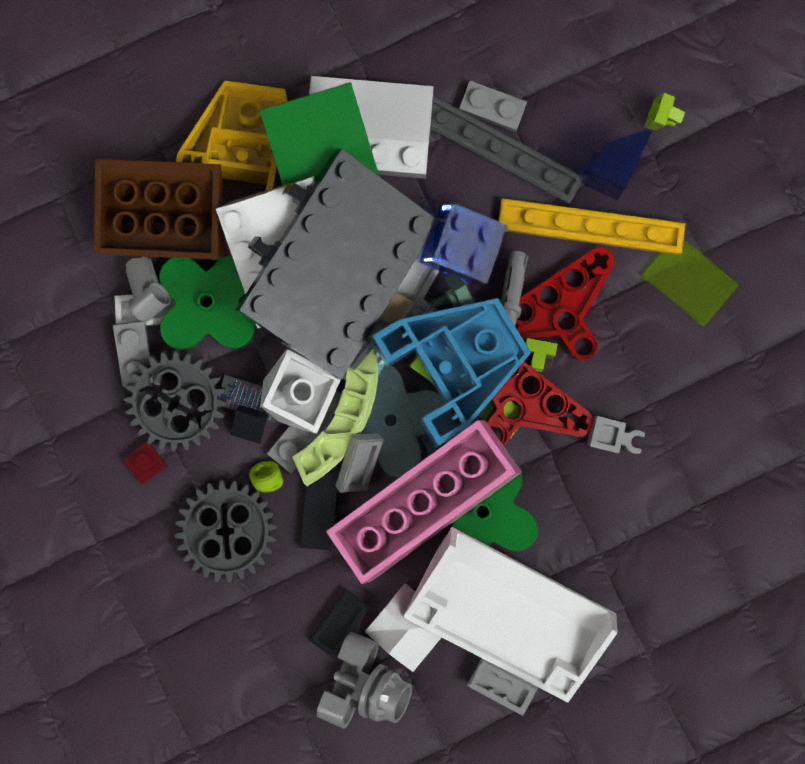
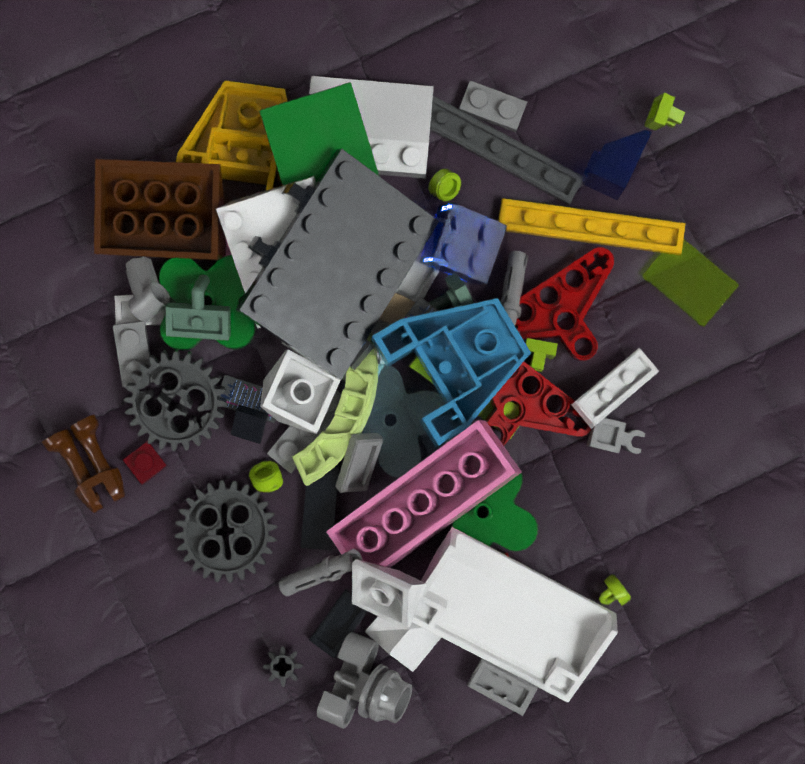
none -> reddish brown piece [42,414,125,513]
none -> sand green plate [165,275,231,340]
none -> dark grey gear [263,646,303,687]
none -> light grey pin [279,549,363,596]
none -> white slope [352,559,427,630]
none -> lime tile [428,169,461,201]
none -> white tile [571,348,659,429]
none -> lime tile [599,574,631,606]

